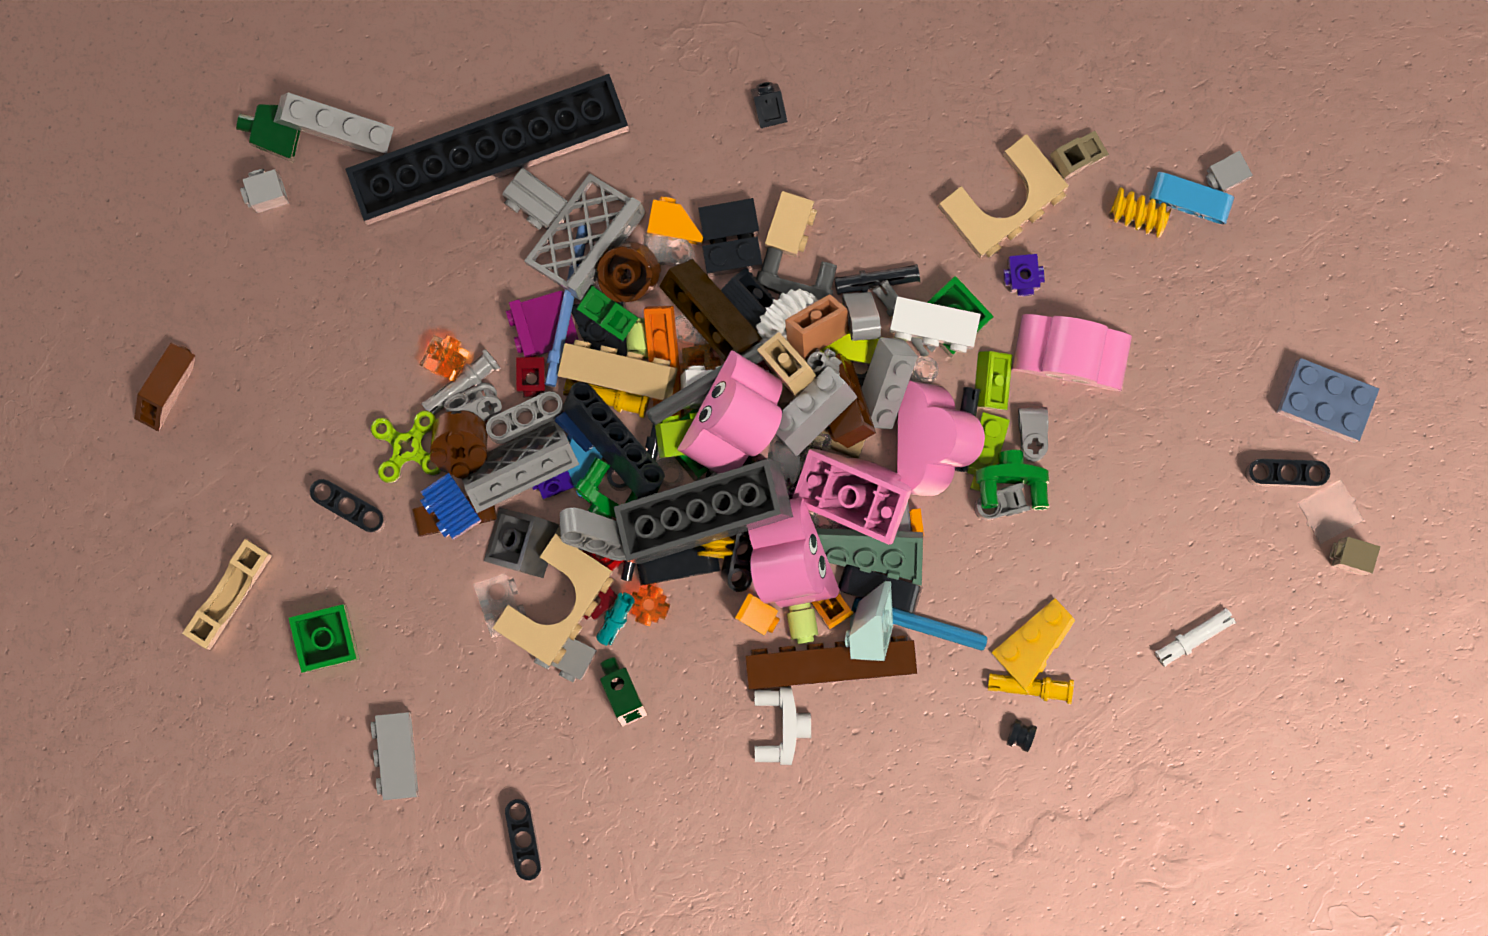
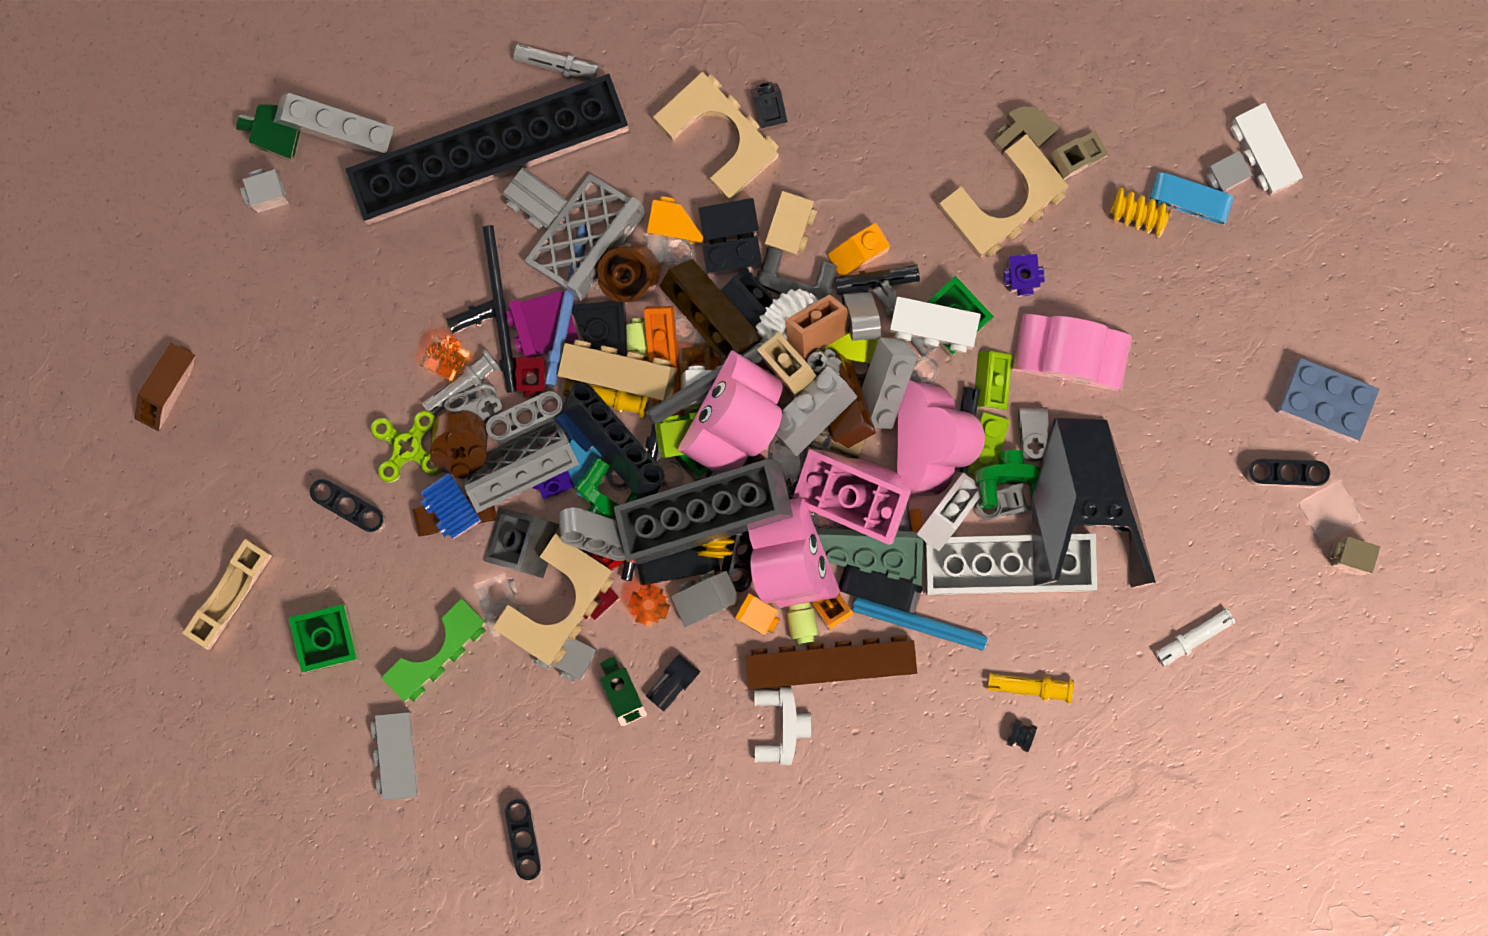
green slope [577,286,639,341] -> none
teal pin [596,592,635,646] -> none
light aqua slope [845,581,893,661] -> none
yellow wing [991,598,1075,693] -> none
none -> bright green arch [381,599,487,702]
none -> black pin [446,299,495,335]
none -> black bar [482,225,517,393]
none -> light grey pin [513,43,598,80]
none -> black piece [646,653,701,712]
none -> tan arch [653,72,779,202]
none -> light grey brick [671,570,740,627]
none -> light orange slope [827,223,890,277]
none -> white brick [917,473,980,551]
none -> white brick [925,534,1097,595]
none -> dark tan brick [993,107,1059,153]
none -> black windscreen [1031,418,1156,588]
none -> white brick [1231,103,1303,196]

